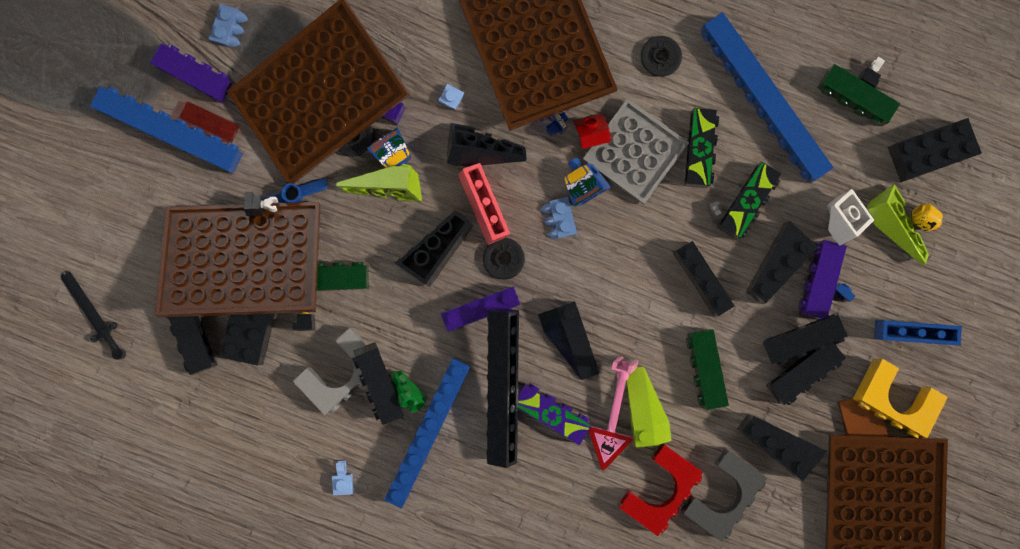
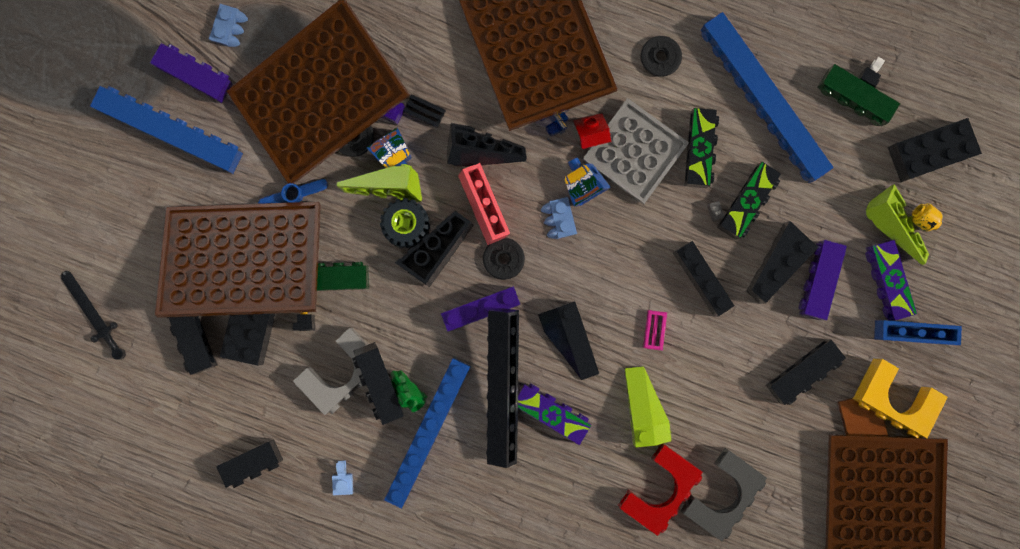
clear red tile [179,101,240,143] -> none
black piece [244,192,278,217] -> none
light blue plate [439,84,464,111] -> none
bright pink piece [589,356,638,471] -> none
dark green brick [686,329,729,410] -> none
black wedge [737,414,827,481] -> none
black brick [763,312,848,365] -> none
white slope [826,189,874,246] -> none
blue plate [834,283,855,302] -> none
none -> black brick [216,439,283,488]
none -> black wheel [380,198,430,249]
none -> black tile [403,94,446,128]
none -> dark pink tile [643,310,667,351]
none -> dark purple brick [865,240,917,321]

